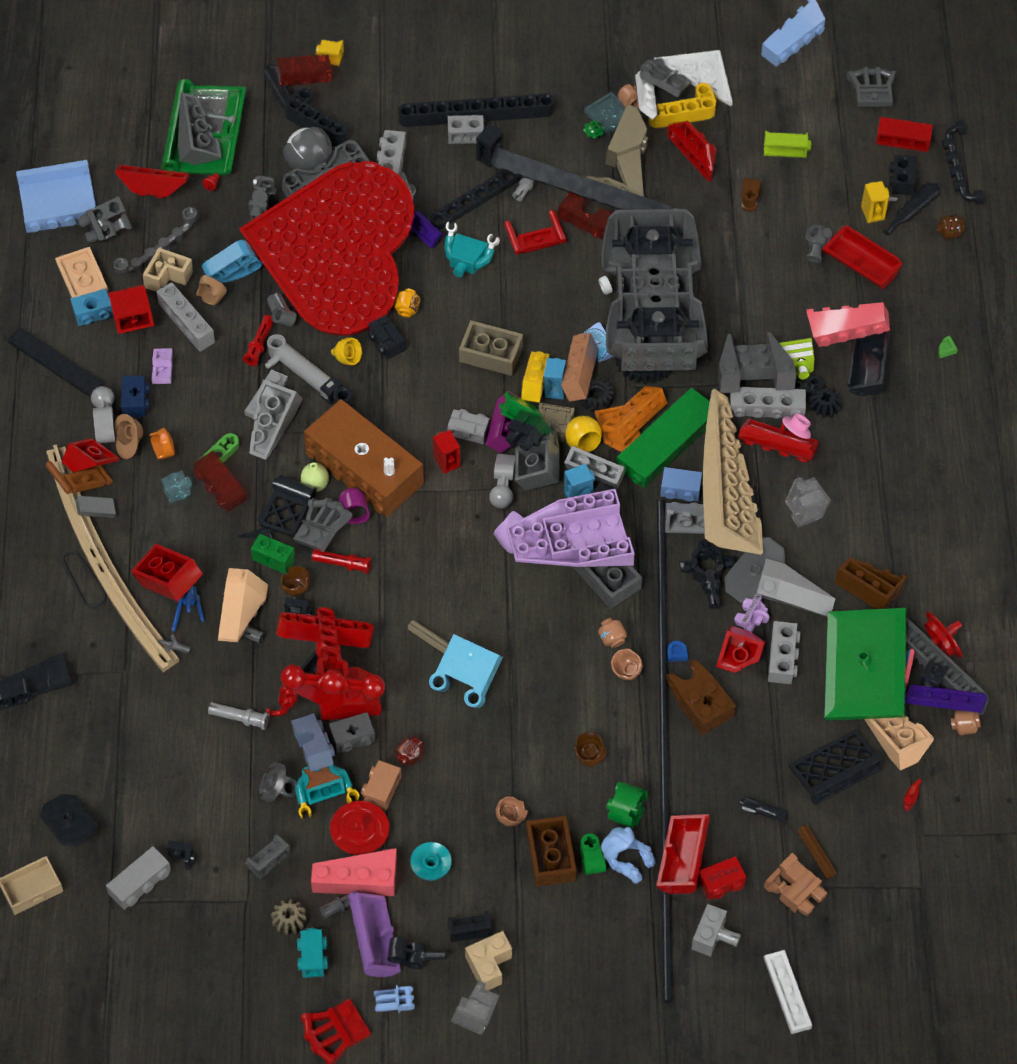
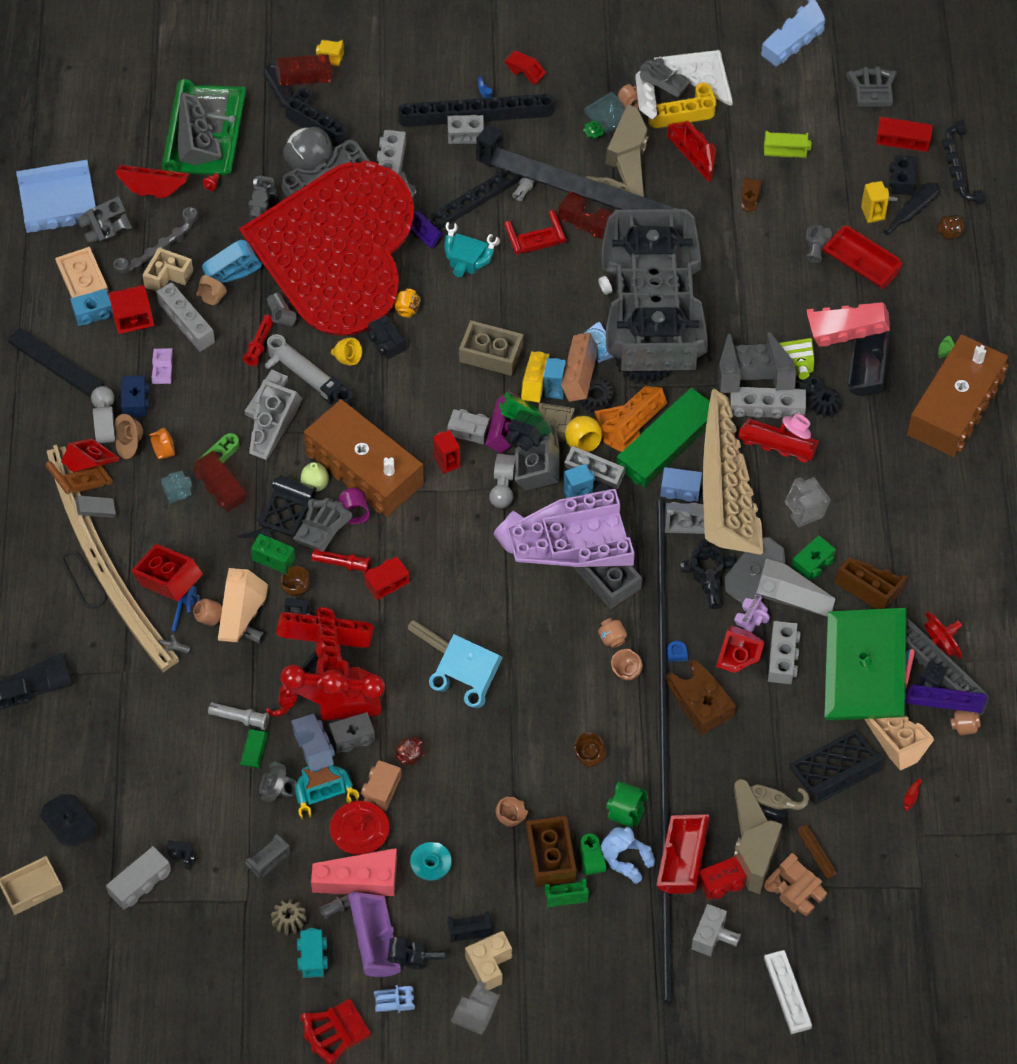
none -> nougat head [193,598,222,626]
none -> green tile [240,729,269,768]
none -> red brick [364,556,410,601]
none -> blue bar [478,76,492,98]
none -> red slope [504,50,546,84]
none -> green hinge [544,878,589,907]
none -> dark tan slope [734,779,809,894]
none -> green brick [791,535,836,581]
none -> dark orange piece [907,334,1009,457]

